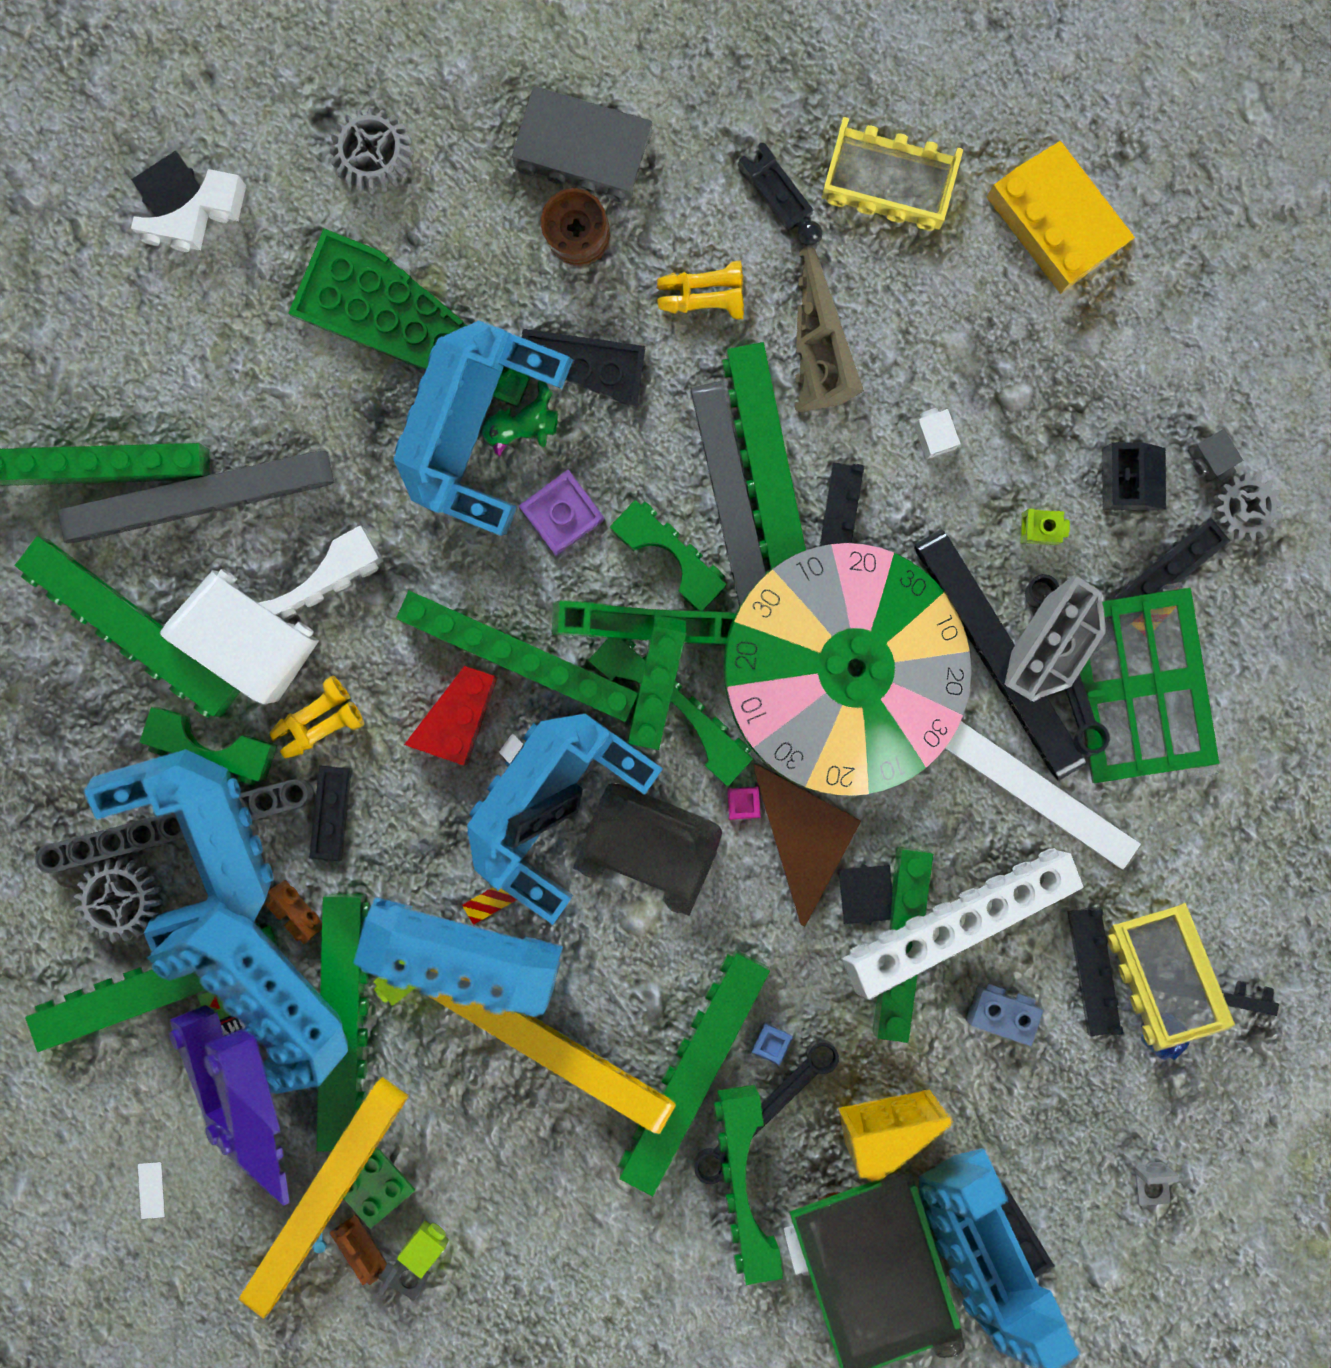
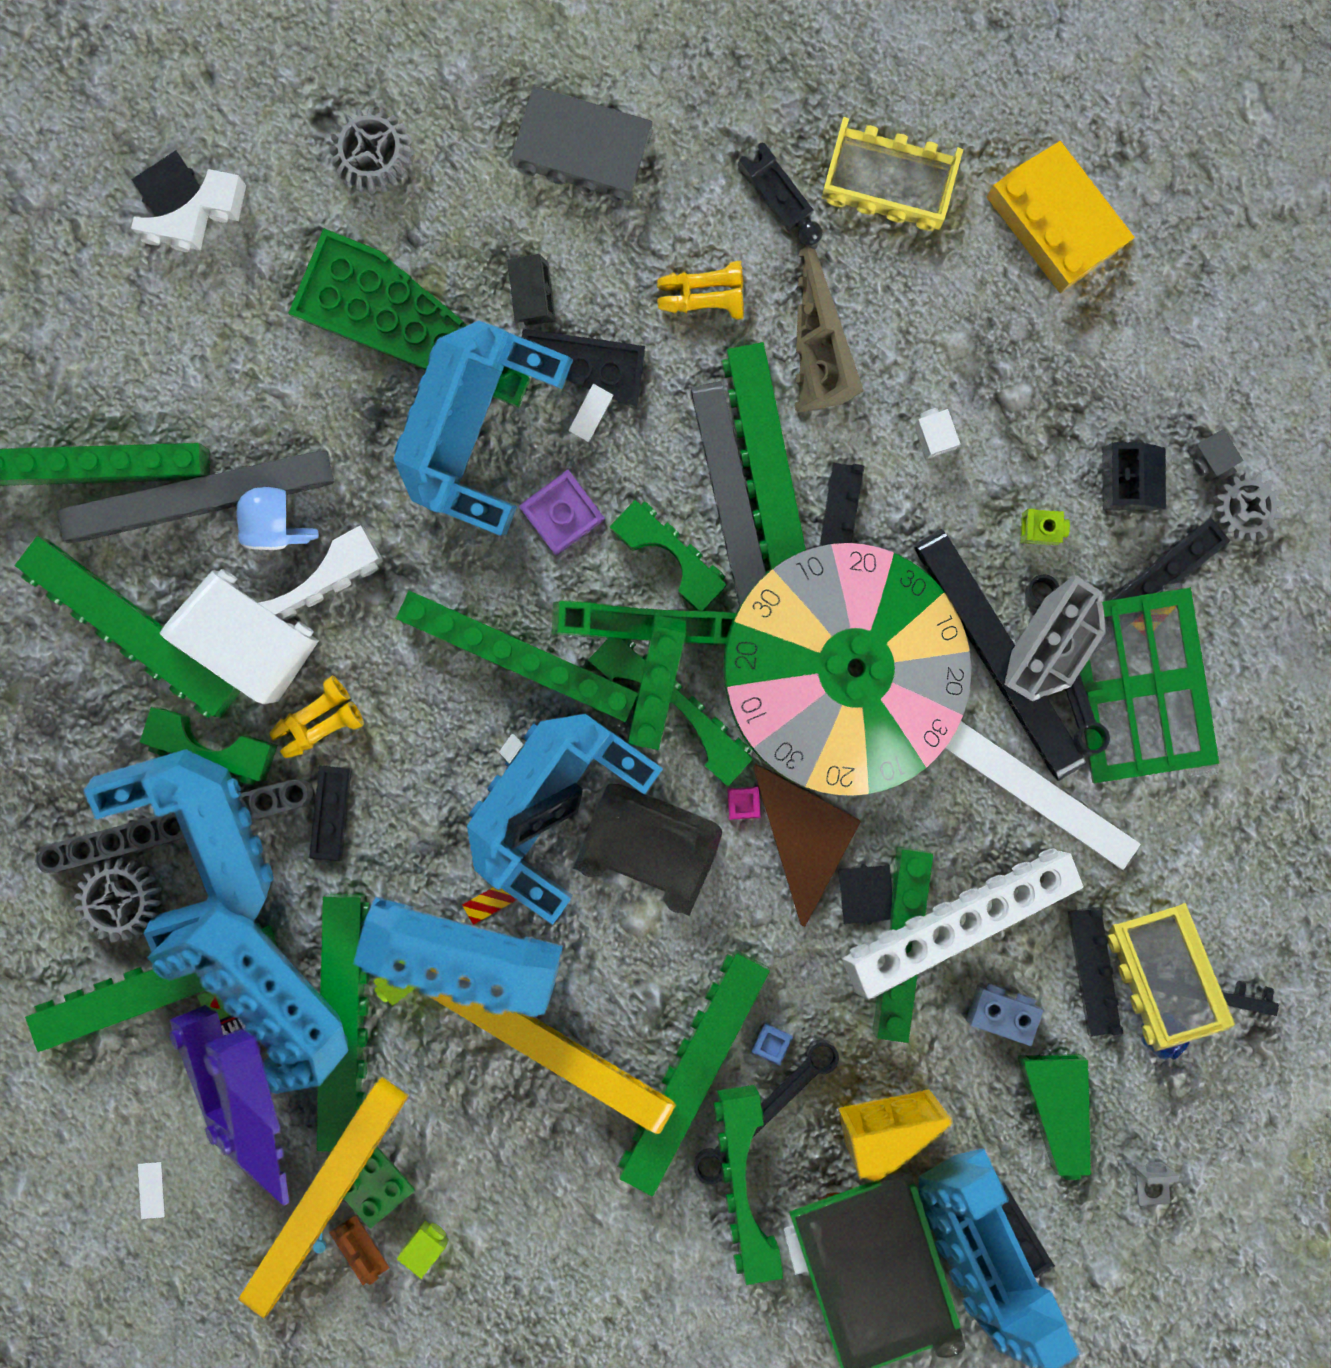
dark orange hinge [265,880,322,945] -> none
dark grey bracket [378,1260,430,1300] -> none
red wedge [404,666,498,765] -> none
green animal [482,380,558,457] -> none
reddish brown wheel [540,188,611,267] -> none
none -> light blue piece [236,487,319,550]
none -> pearl dark grey hinge [507,254,556,326]
none -> white sticker [569,384,613,442]
none -> green slope [1018,1054,1091,1180]

